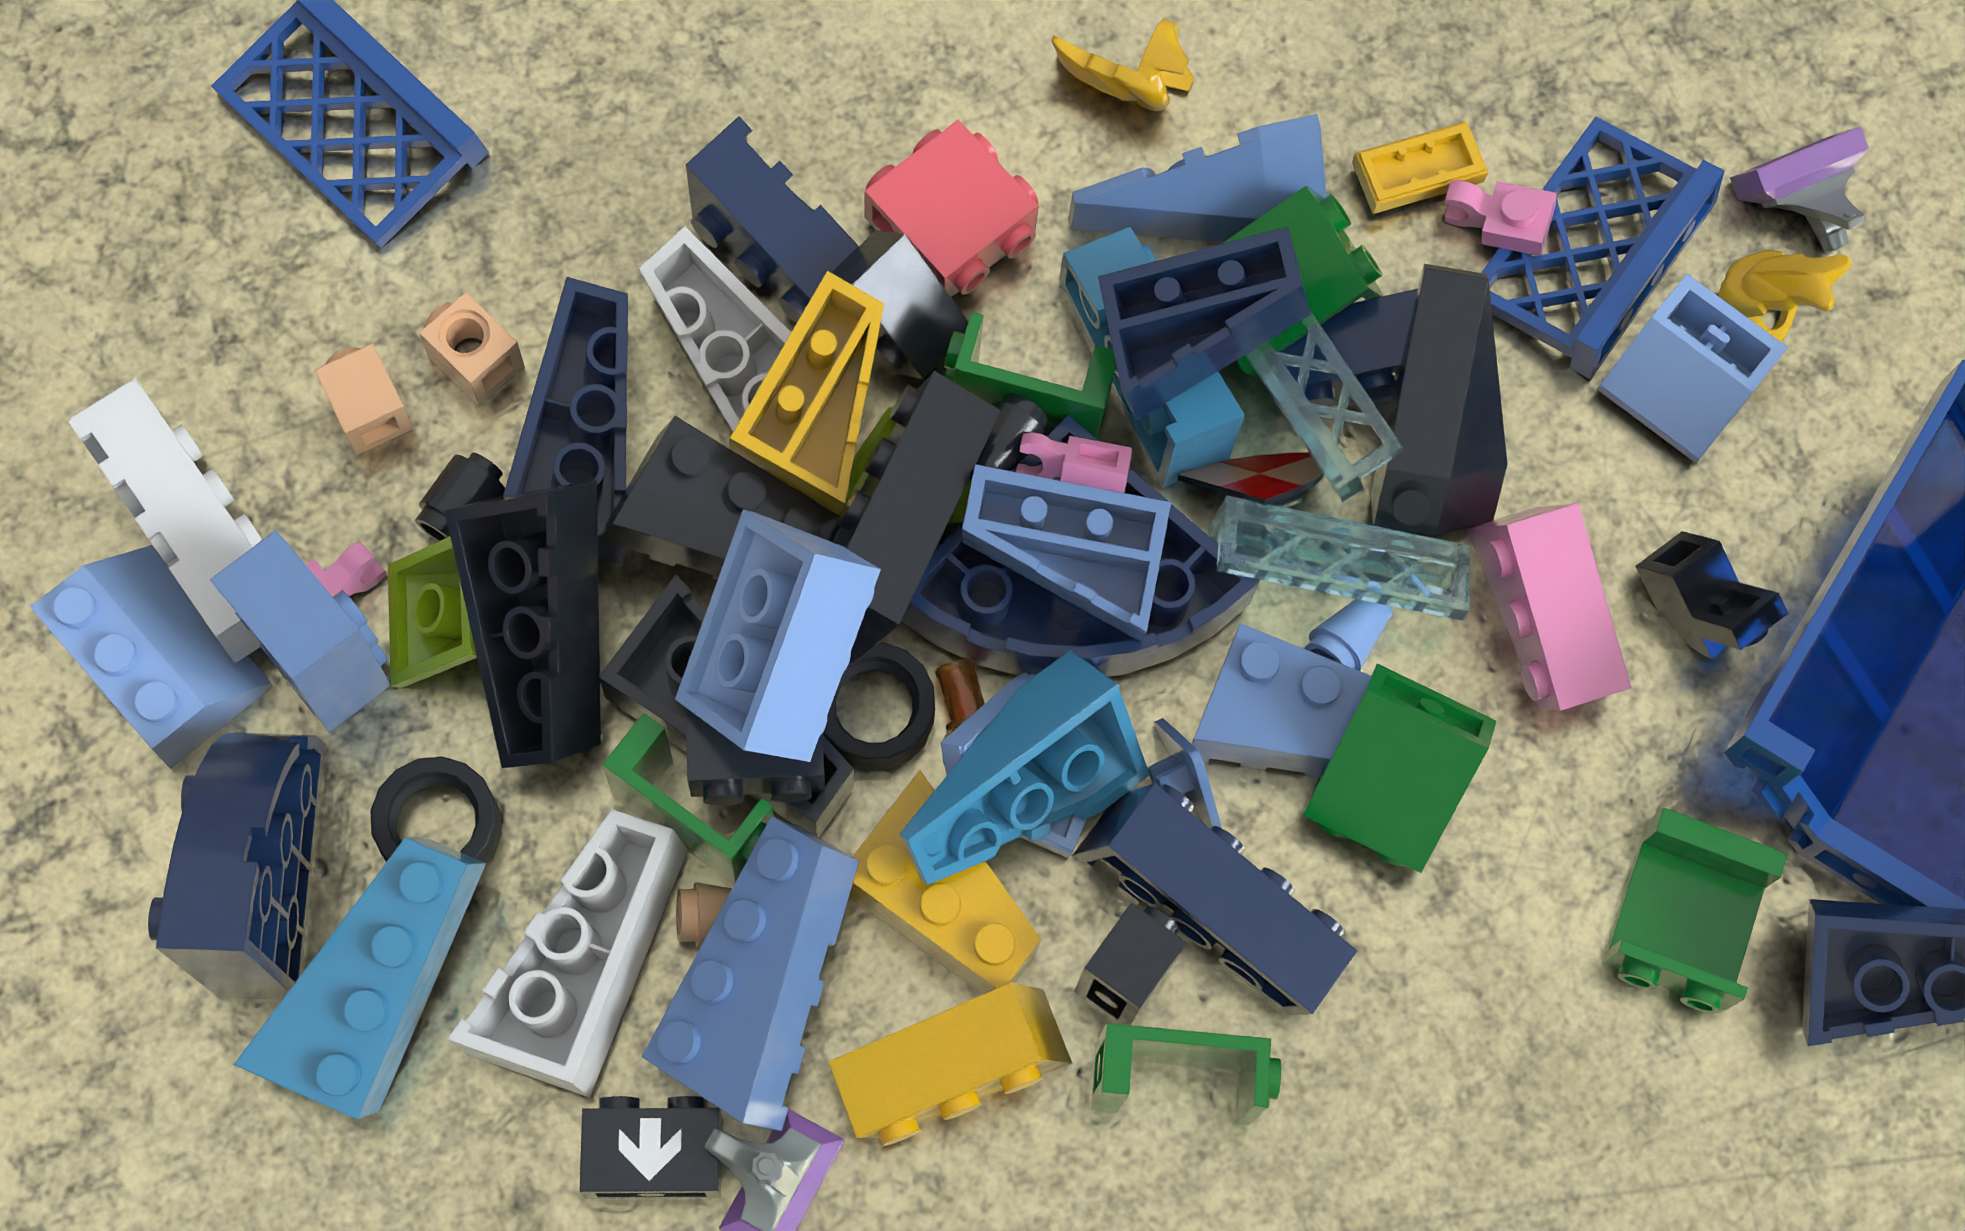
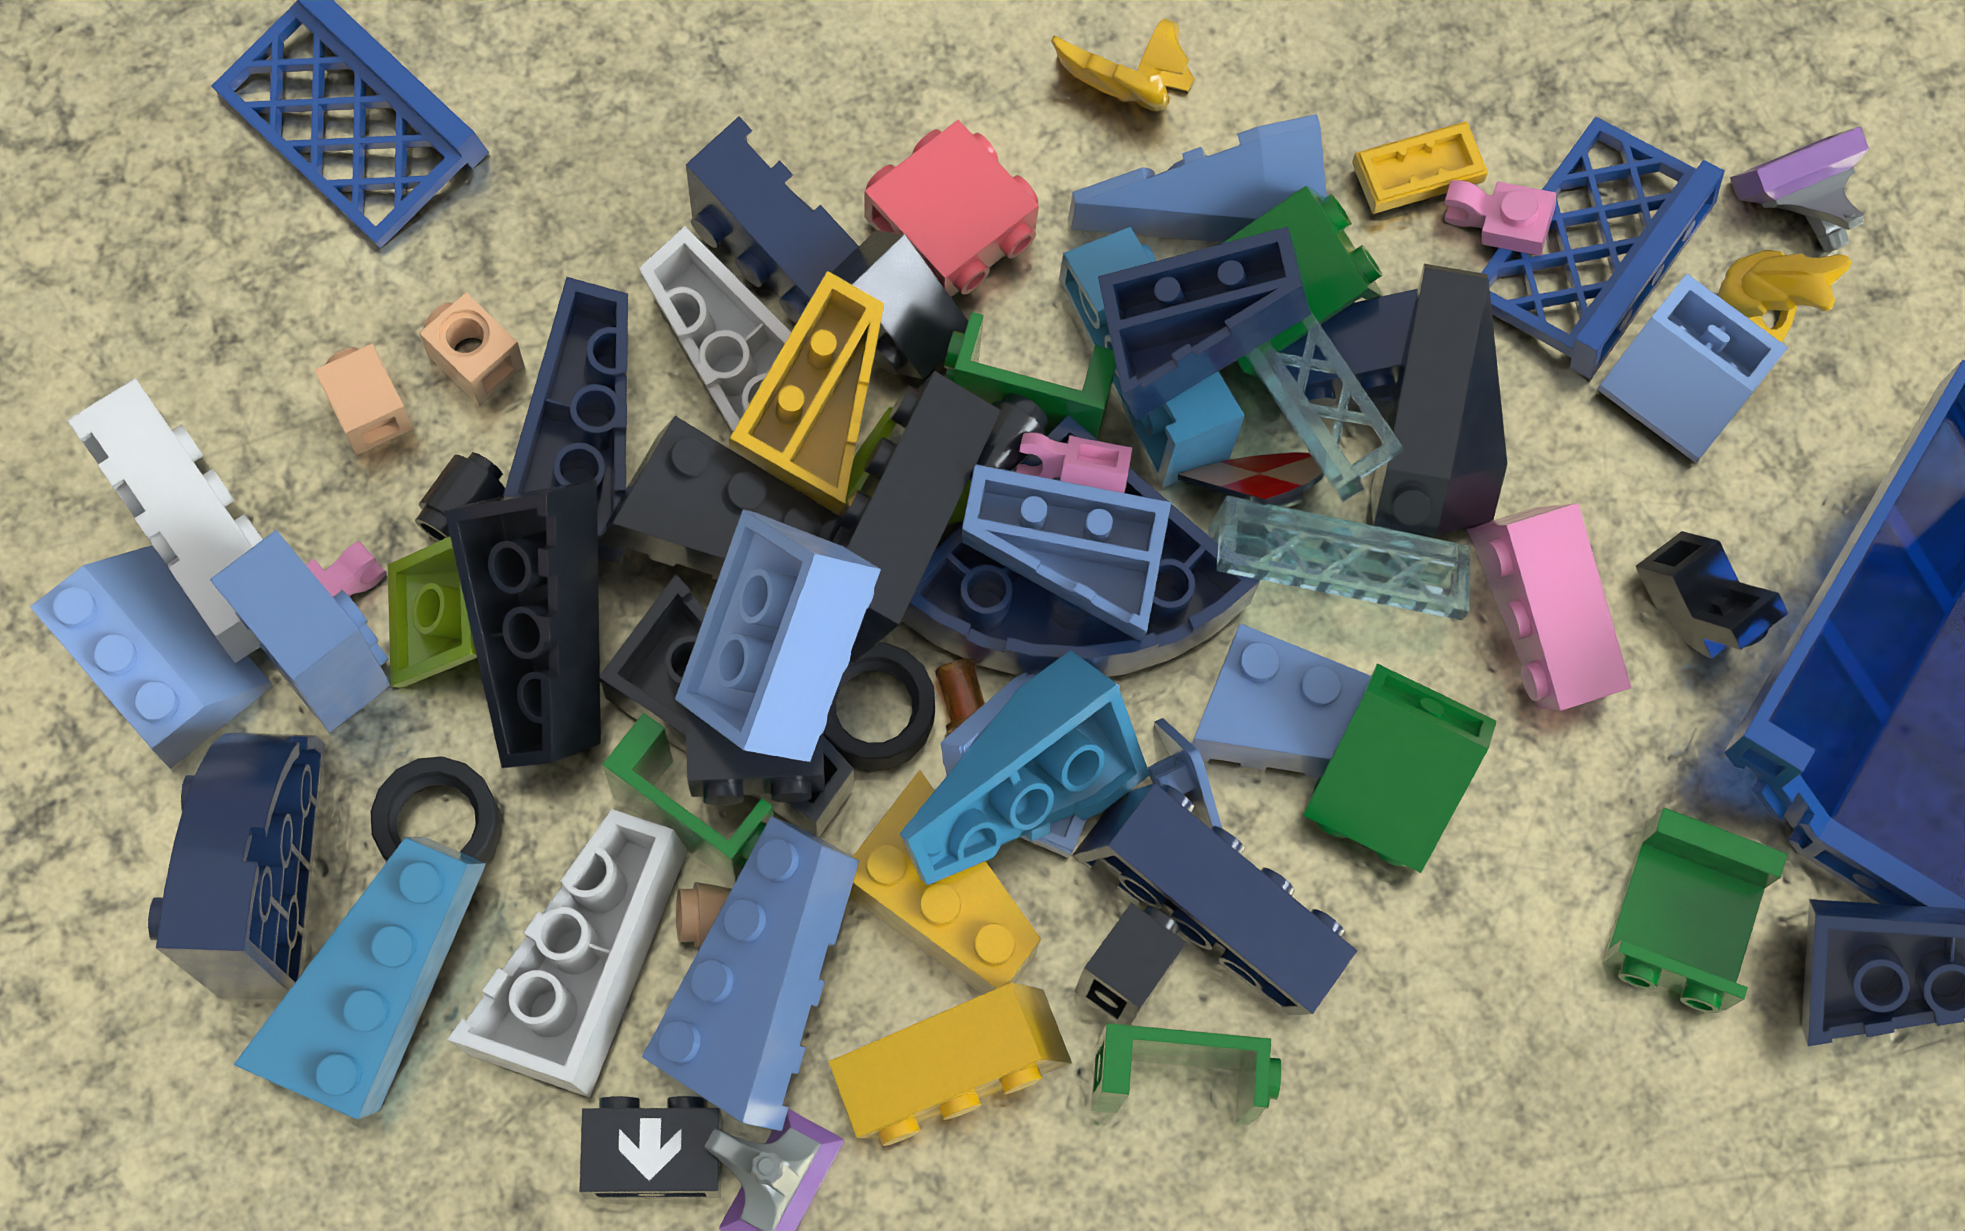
light blue cone [1305,590,1393,671] -> none

